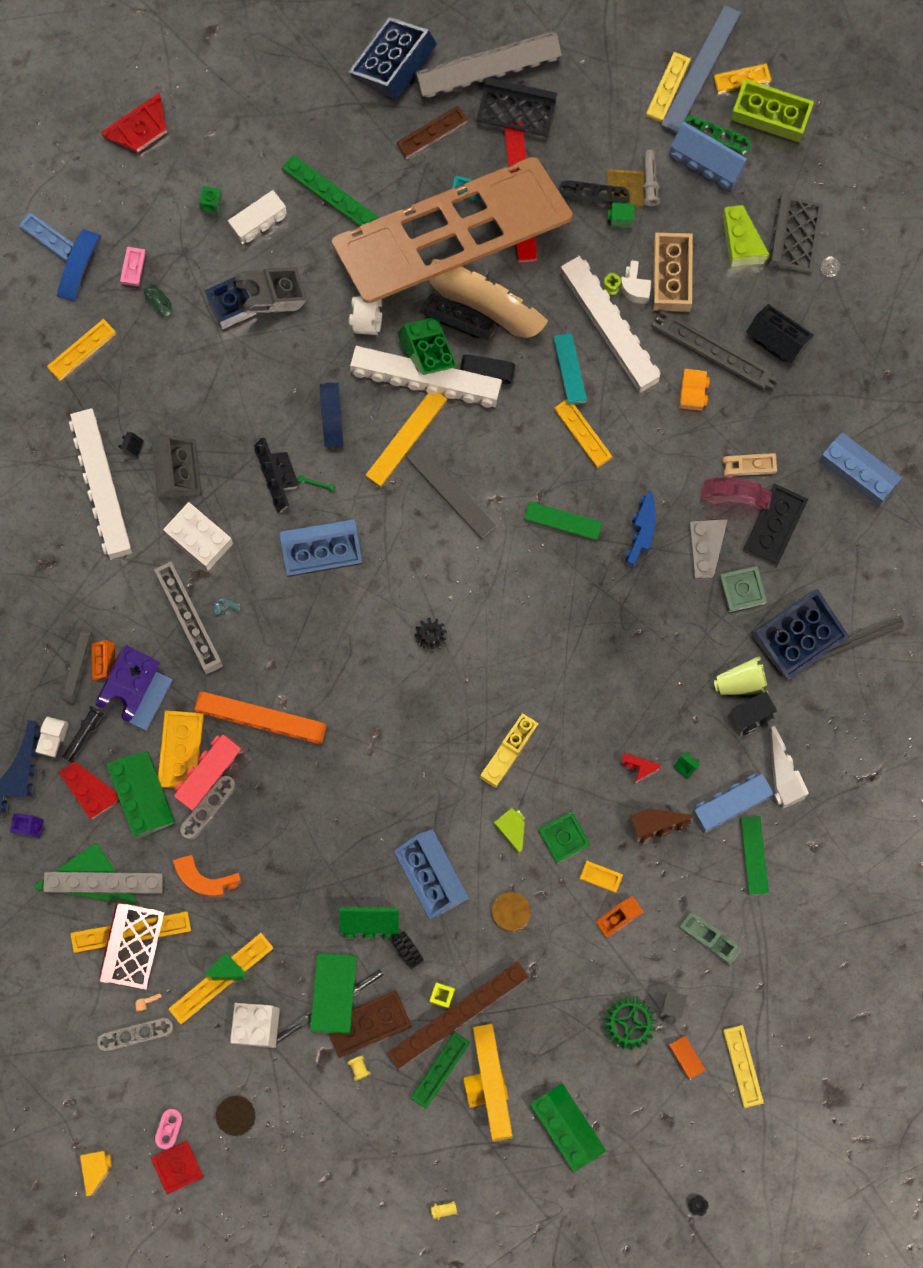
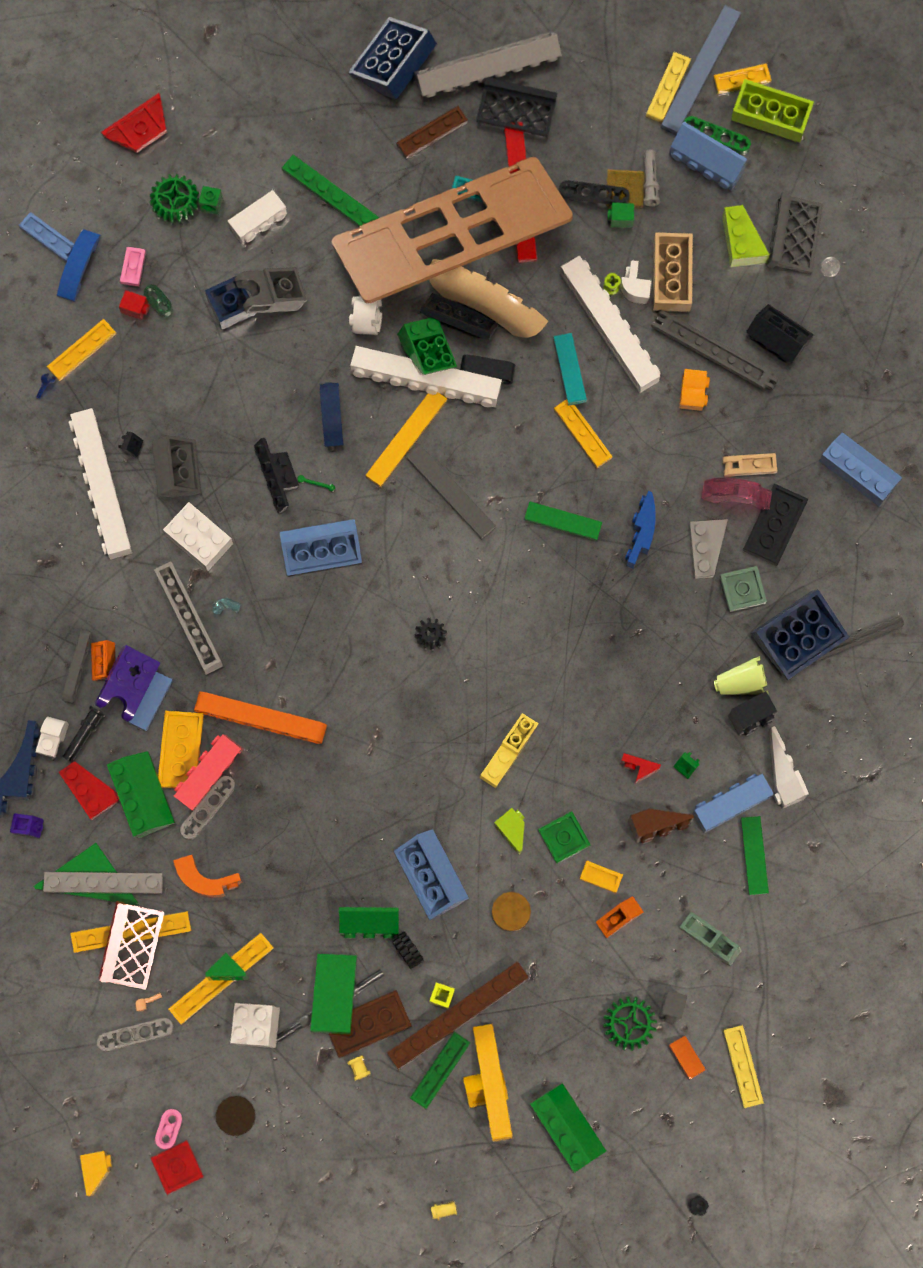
none -> clear blue hand [36,373,56,399]
none -> red brick [119,290,150,320]
none -> green gear [149,173,199,224]

